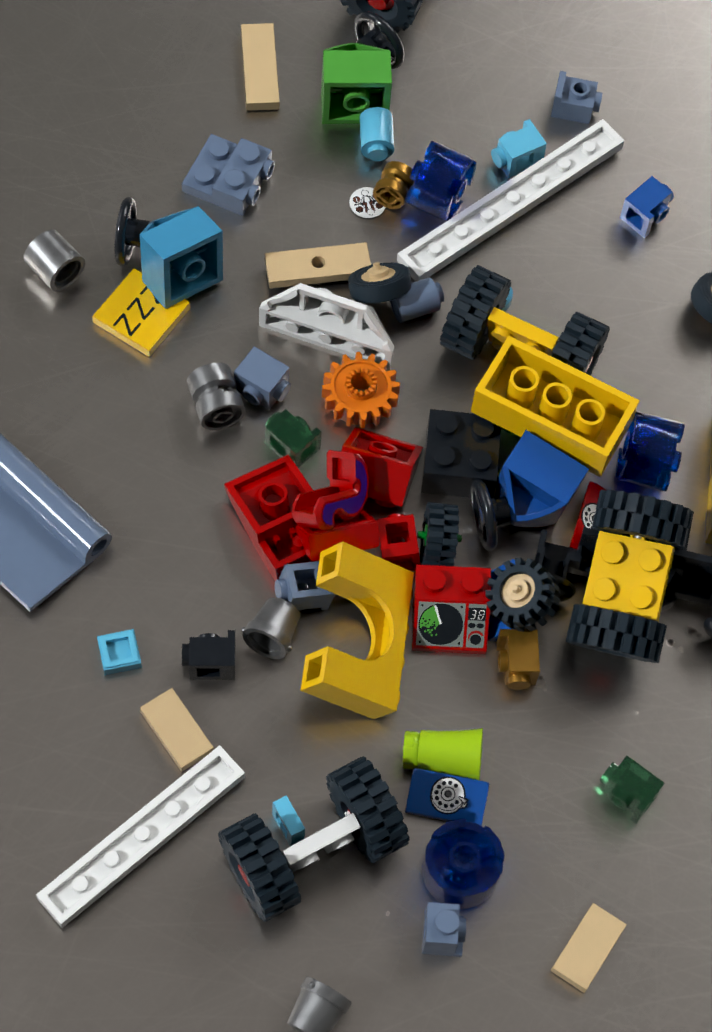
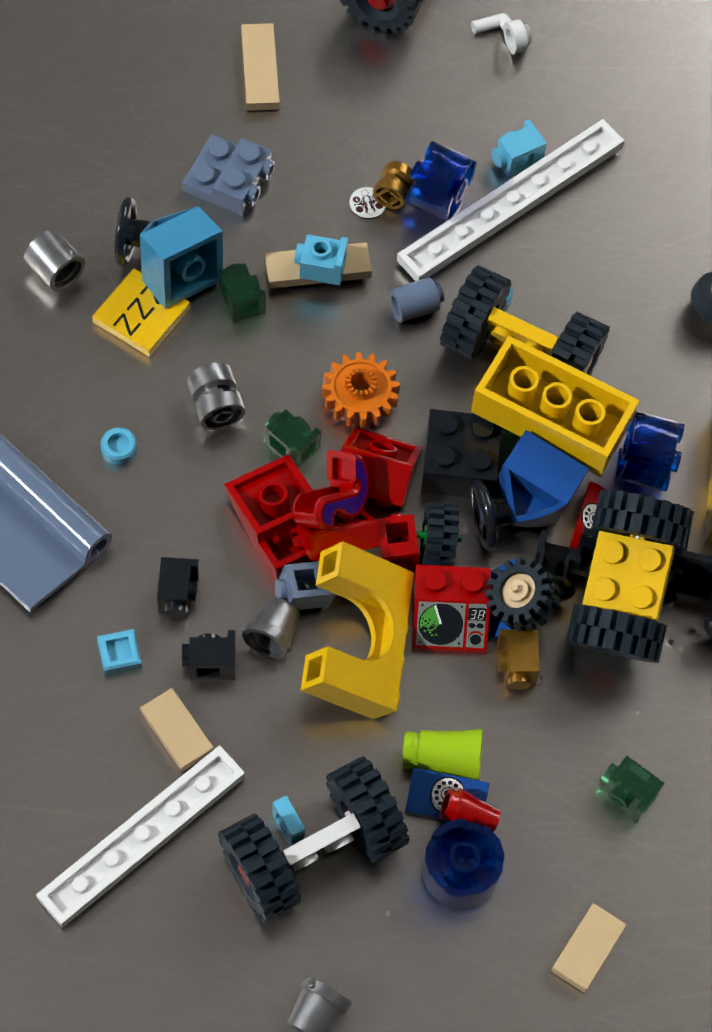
sand blue brick [234,346,291,410] -> none
white wedge [259,283,394,370] -> none
bright green piece [321,11,404,124] -> none
black wheel [348,262,411,303] -> none
medium azure brick [360,107,394,161] -> none
sand blue brick [422,902,466,957] -> none
sand blue brick [551,71,603,124] -> none
blue brick [620,176,674,239] -> none
none -> medium azure tile [100,428,137,465]
none -> black brick [157,557,199,618]
none -> clear green brick [219,263,266,323]
none -> medium azure brick [294,234,348,286]
none -> red cone [439,788,501,833]
none -> white plate [471,13,532,54]

